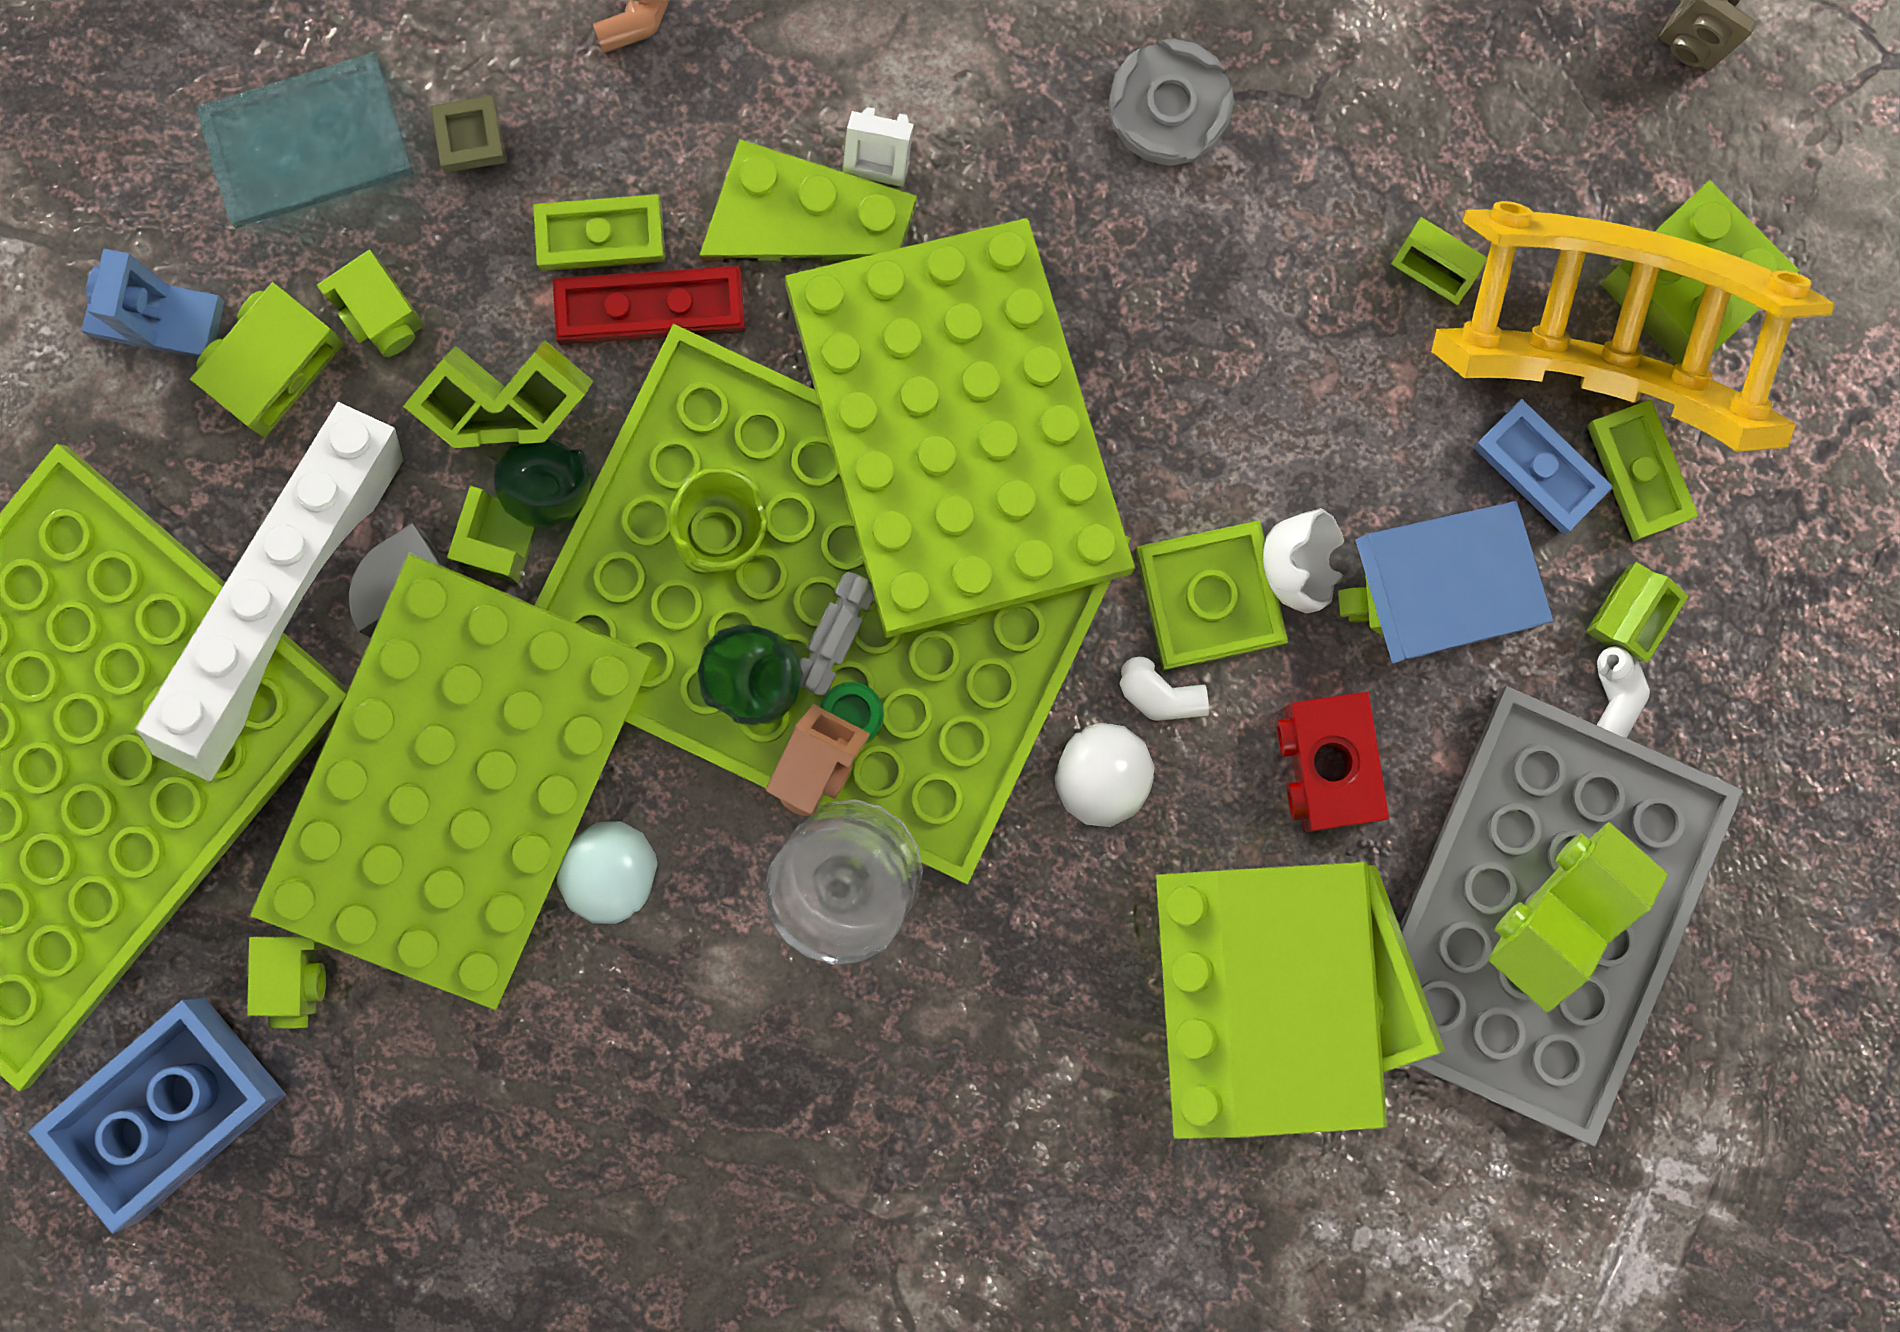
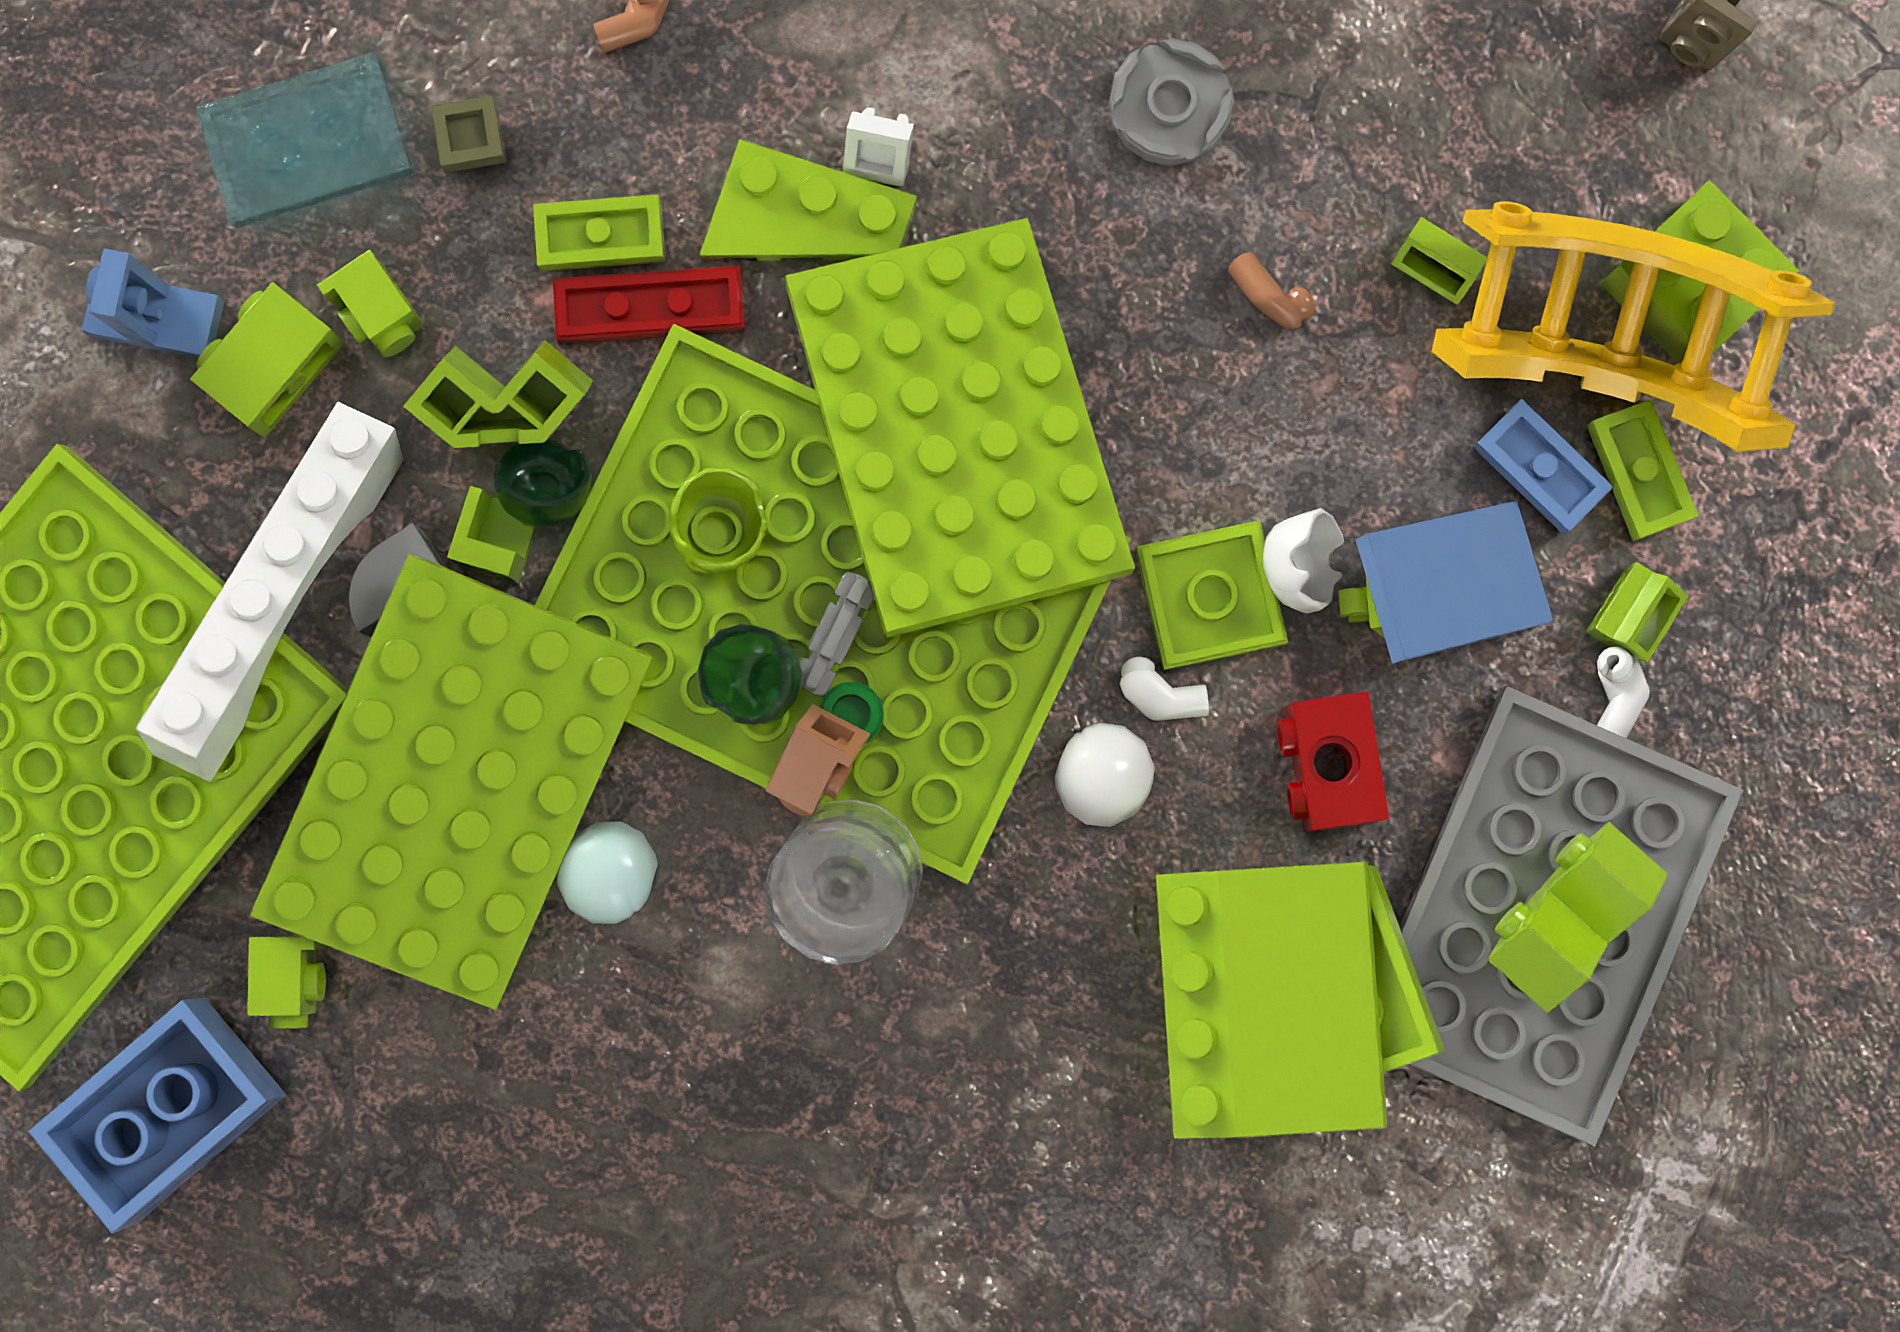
none -> nougat arm [1228,252,1316,329]

